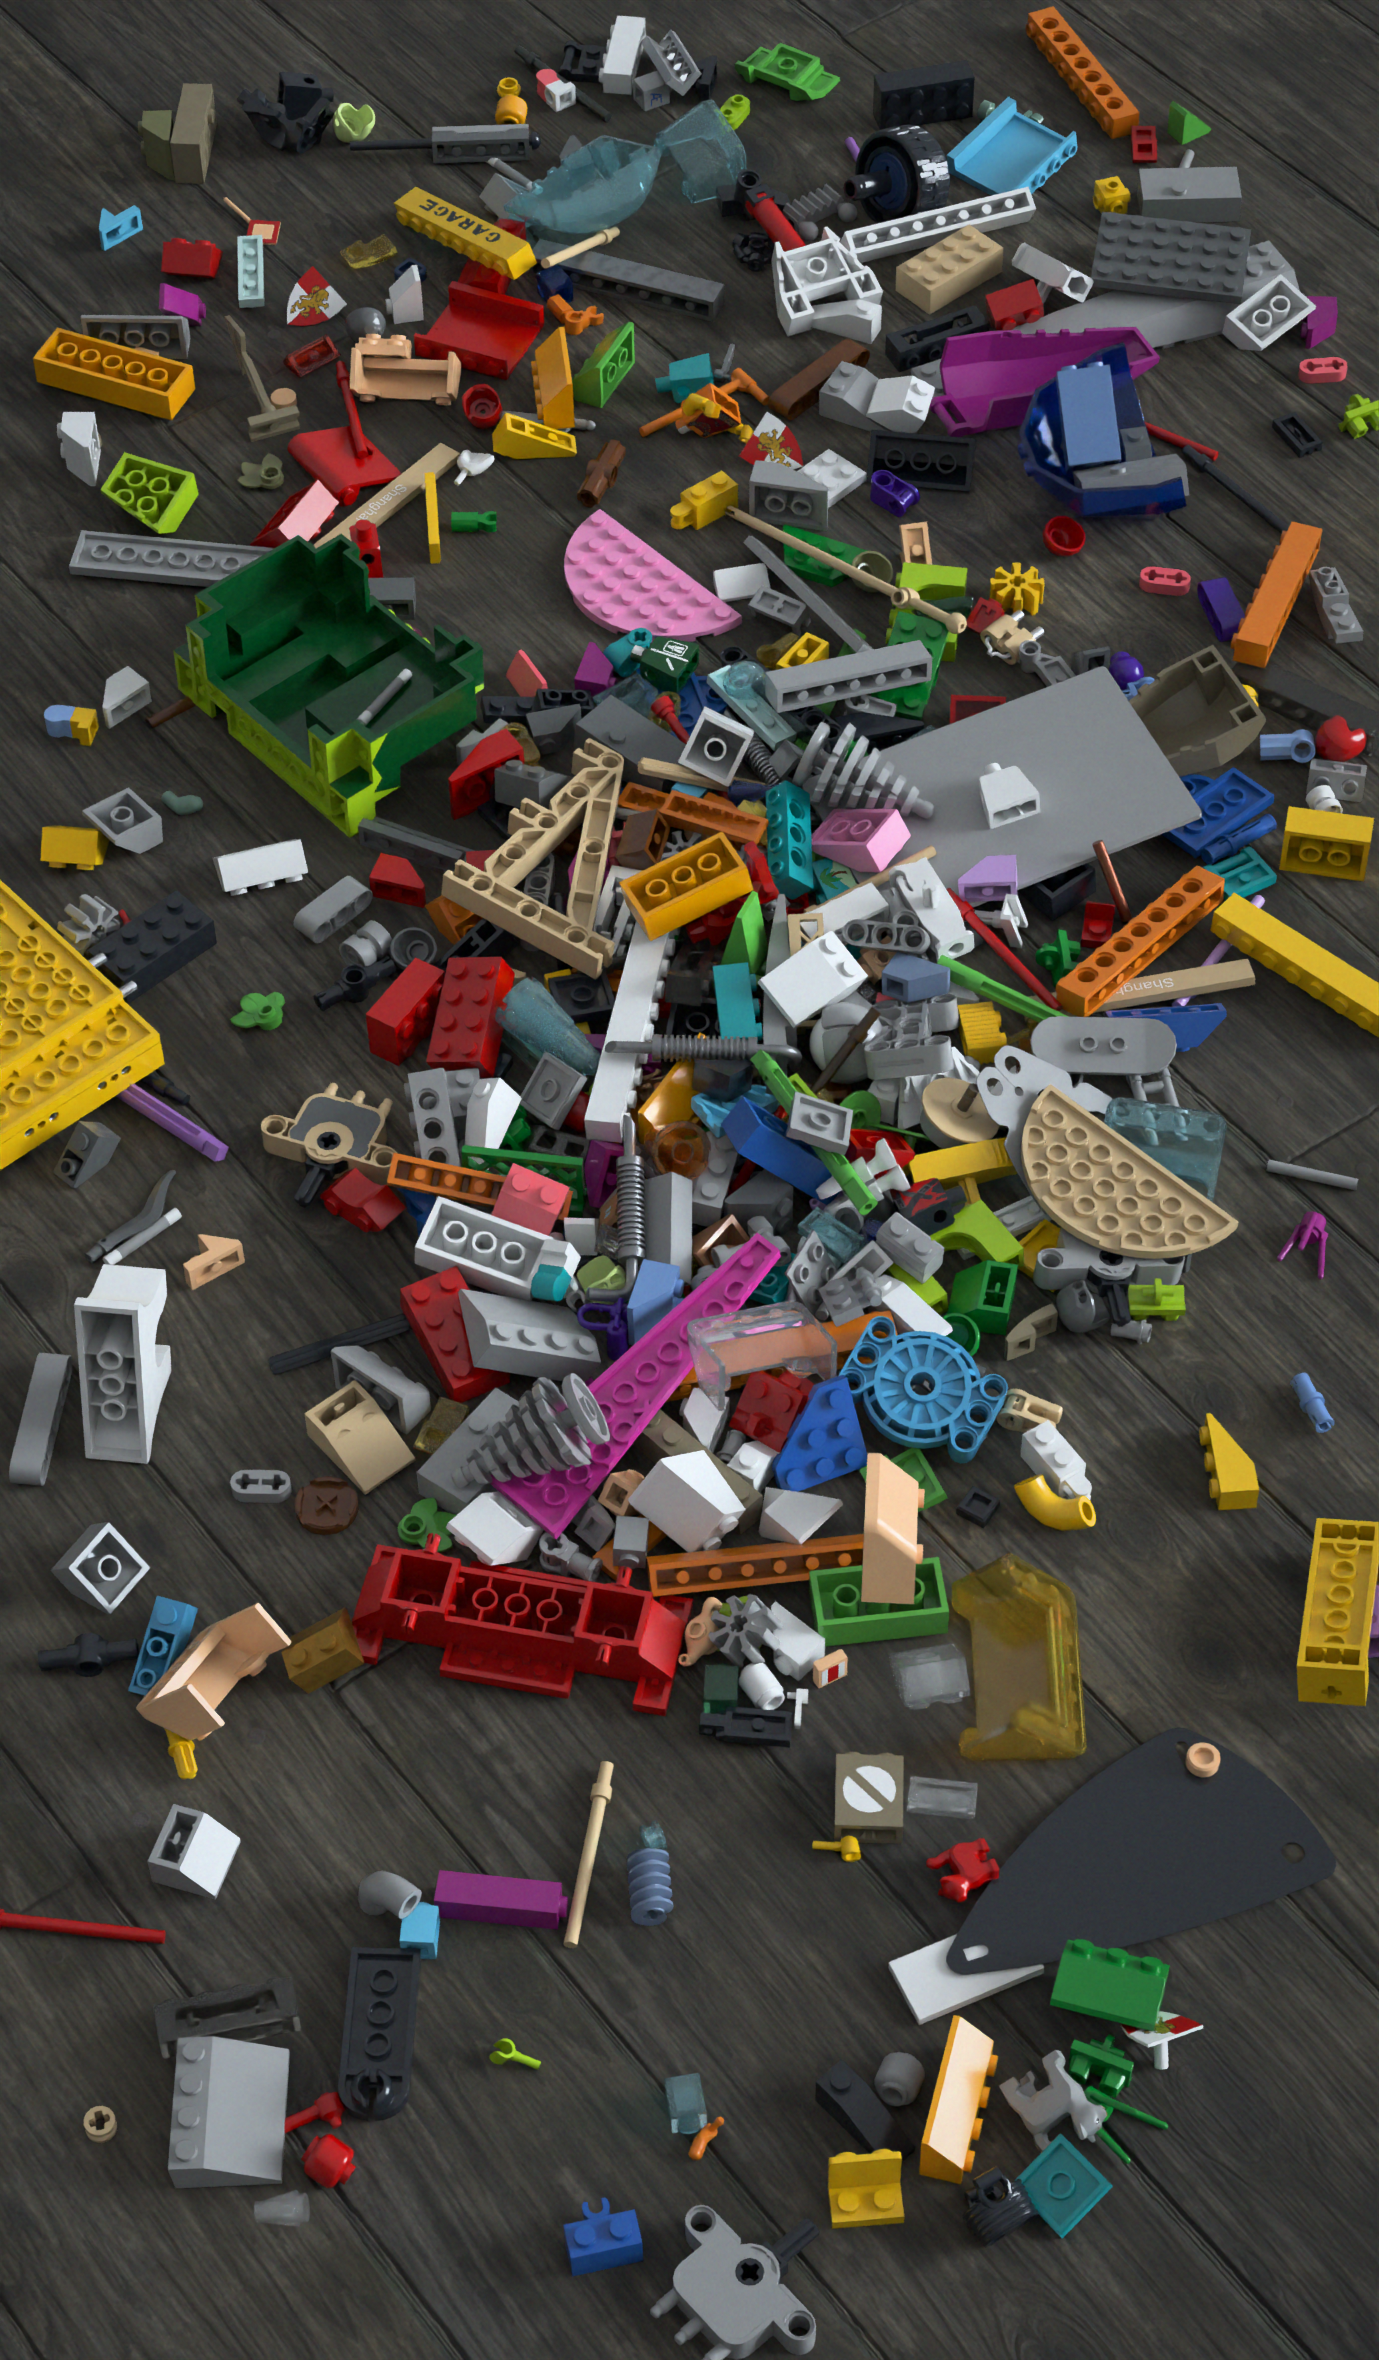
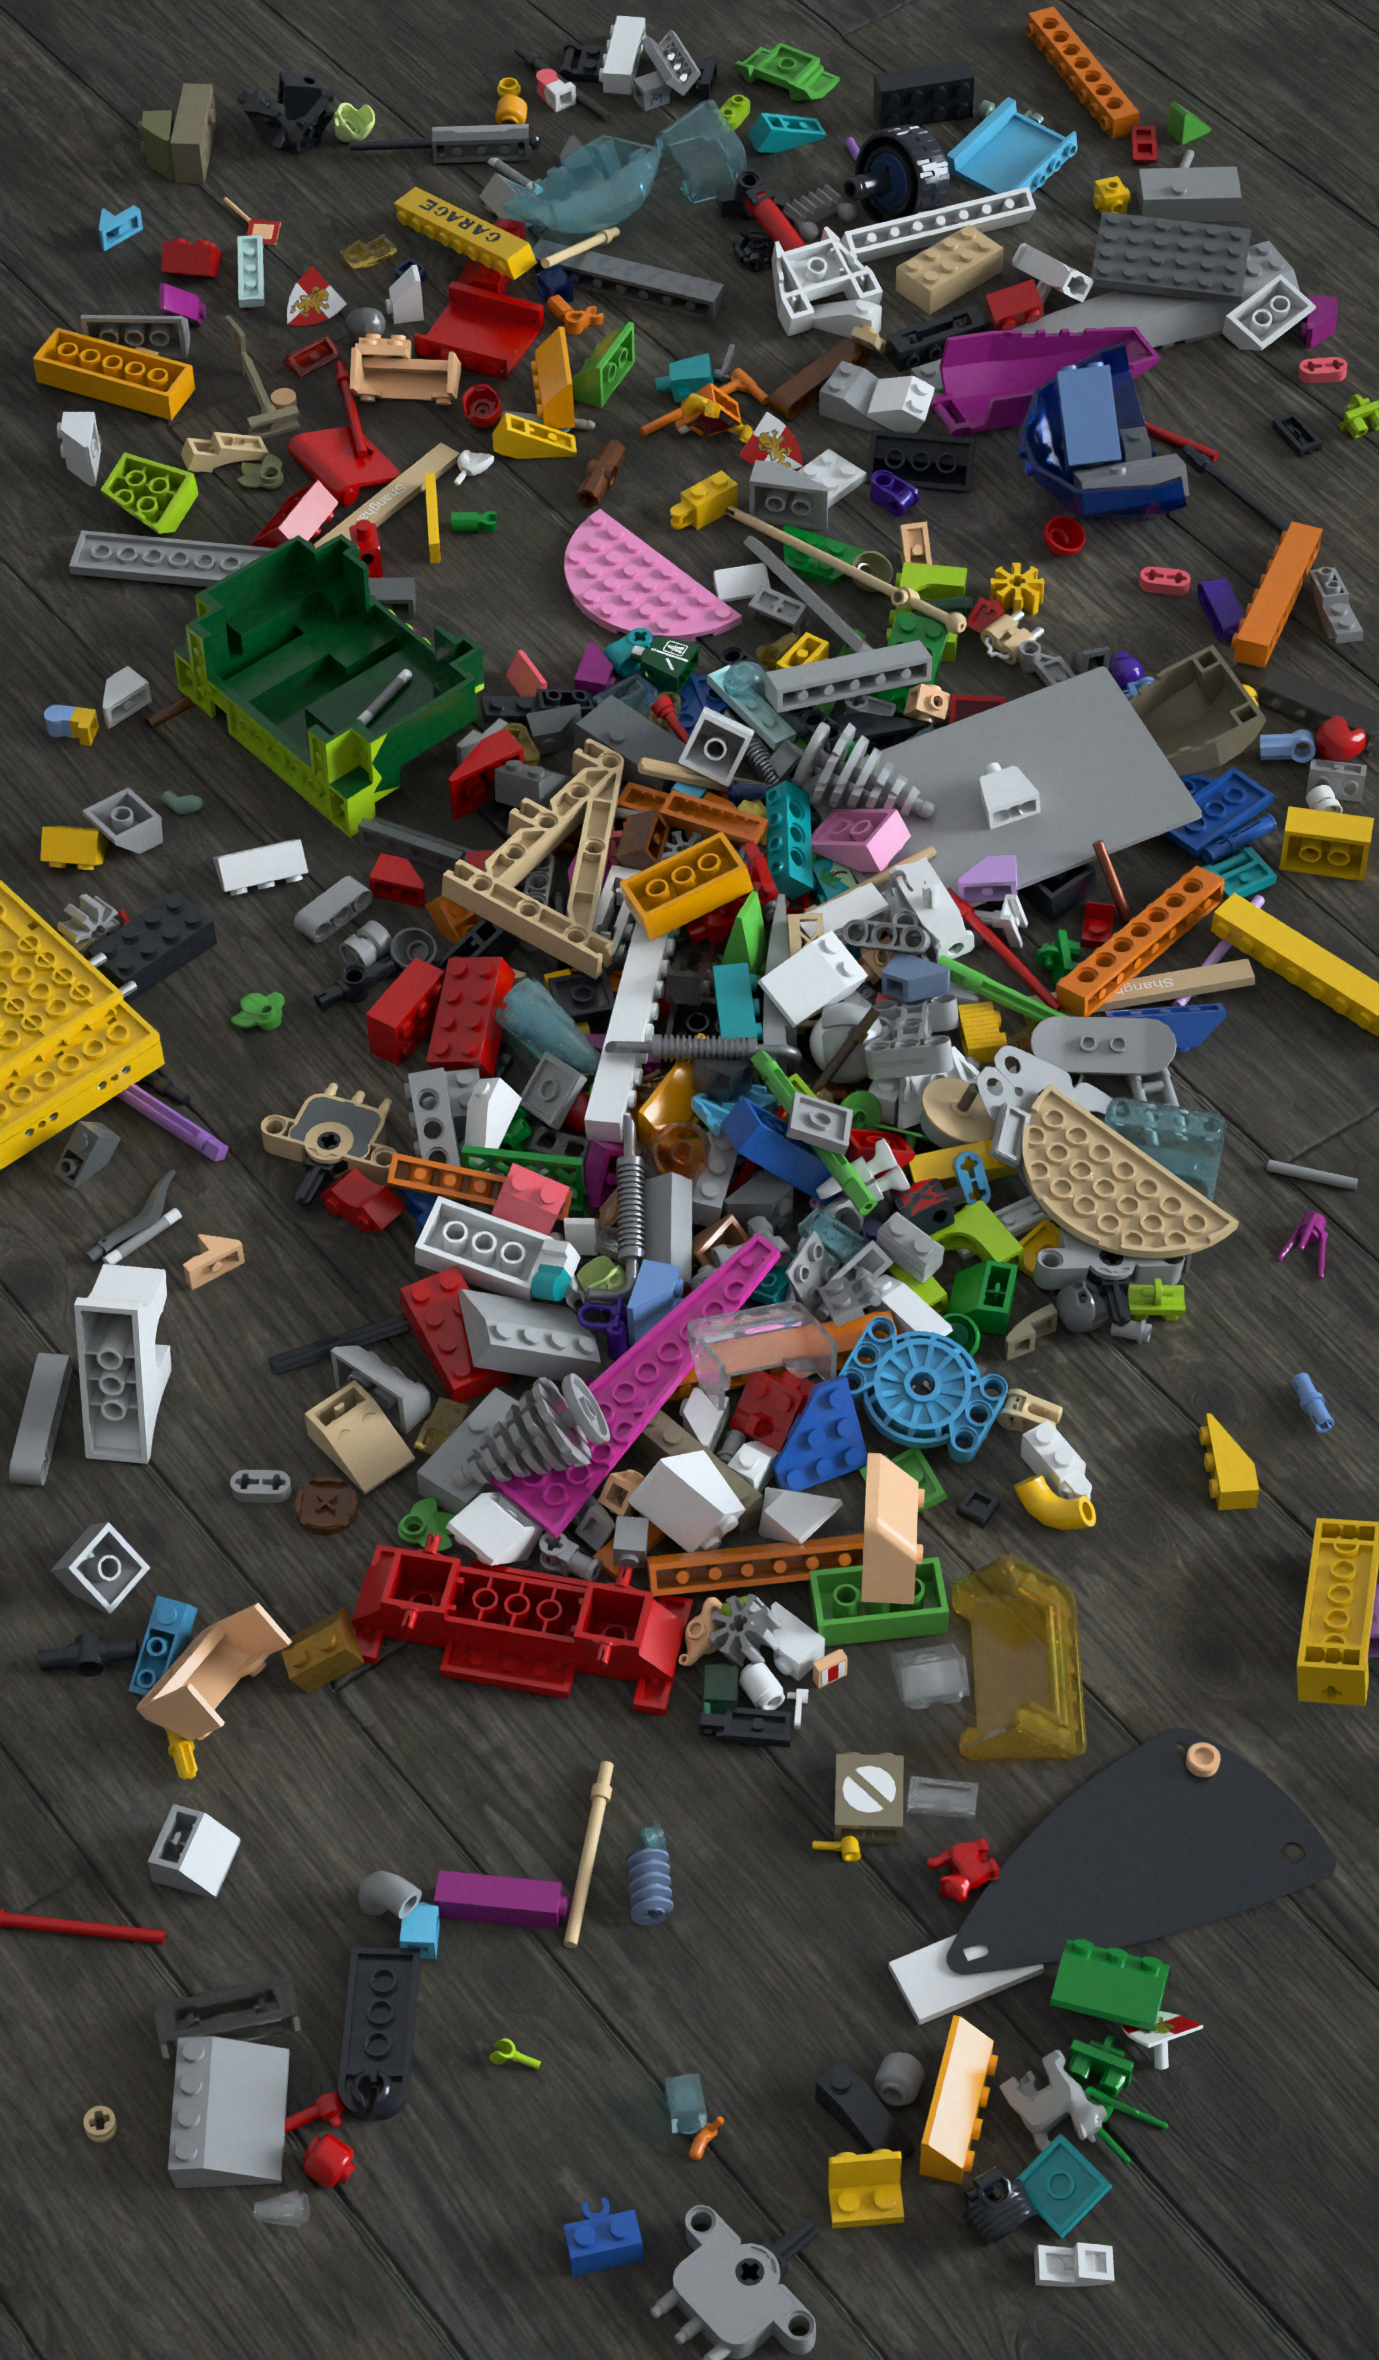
none -> tan slope [181,432,268,473]
none -> teal slope [748,113,827,153]
none -> tan plate [851,324,886,355]
none -> light nougat brick [904,683,950,727]
none -> dark azure beam [953,1151,991,1205]
none -> light grey tile [989,1102,1031,1168]
none -> white slope [1034,2242,1114,2287]

